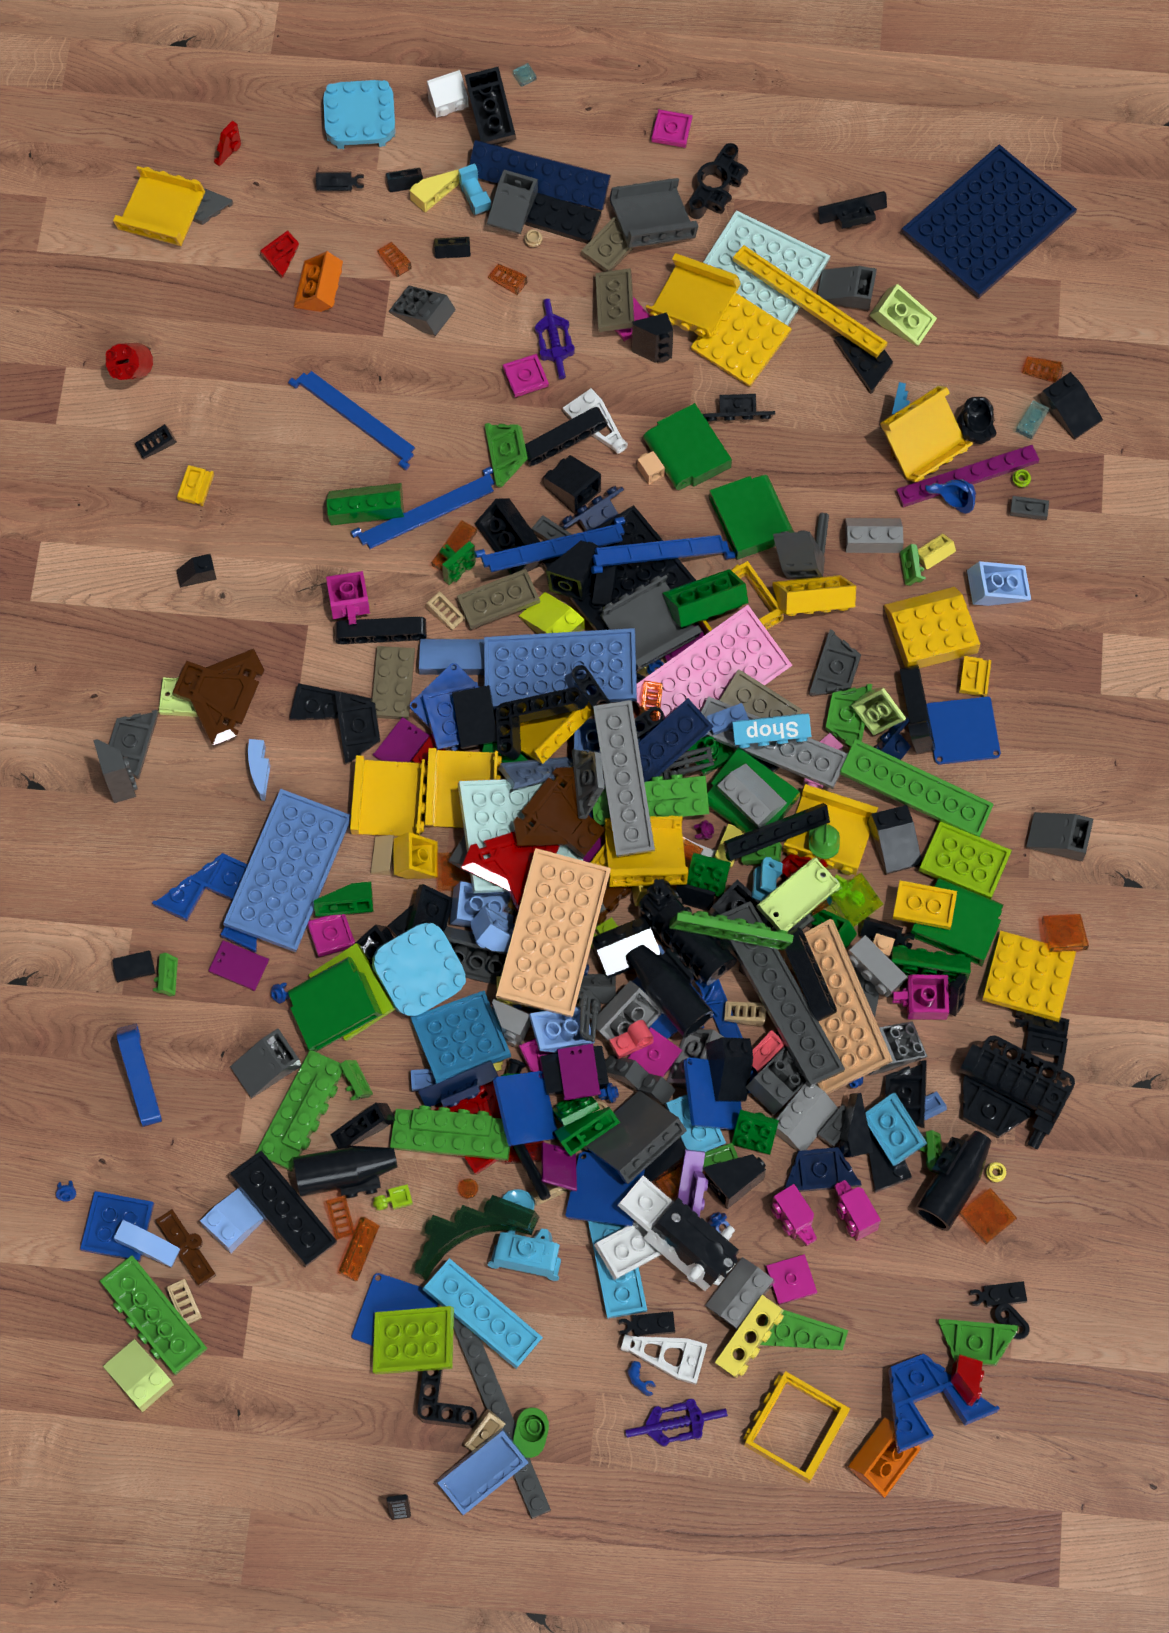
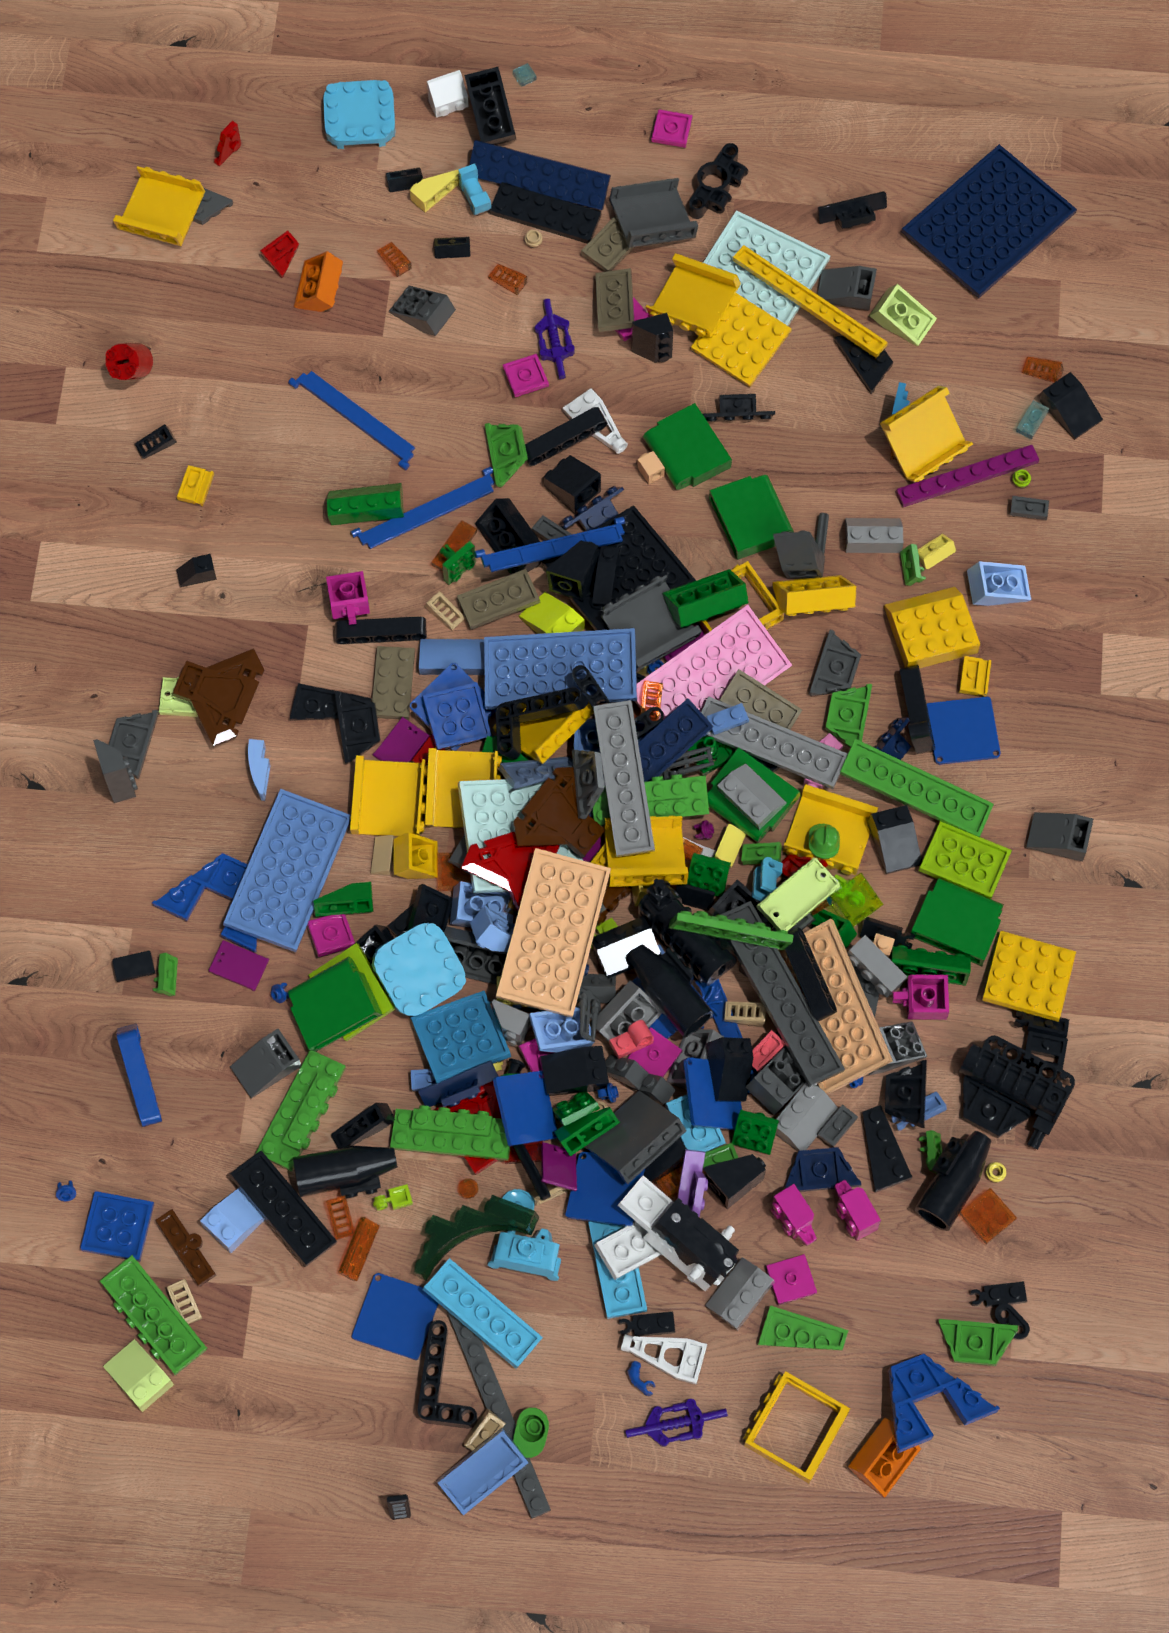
light blue slope [114,1220,181,1268] -> none
black plate [316,171,364,191] -> none
bright green plate [340,1060,373,1100] -> none
lime plate [373,1306,454,1375] -> none
black tile [452,685,497,749] -> none
dark grey slope [487,170,538,234] -> none
magenta container [558,1043,601,1100] -> none
blue piece [591,535,736,574] -> none
blue plate [708,1212,730,1233] -> none
light yellow brick [715,1295,784,1378] -> none
black plate [723,803,830,861] -> none
medium azure brick [732,713,812,748] -> none
black slope [840,1093,873,1157] -> none
yellowish green slope [851,688,906,736] -> none
medium azure plate [865,1093,927,1166] -> none
yellow plate [892,880,957,930] -> none
blue piece [925,479,976,514] -> none
black plate [949,974,967,1017] -> none
red slope [951,1354,984,1406] -> none
black hair [956,397,997,444] -> none
clear orange plate [1042,914,1089,952] -> none

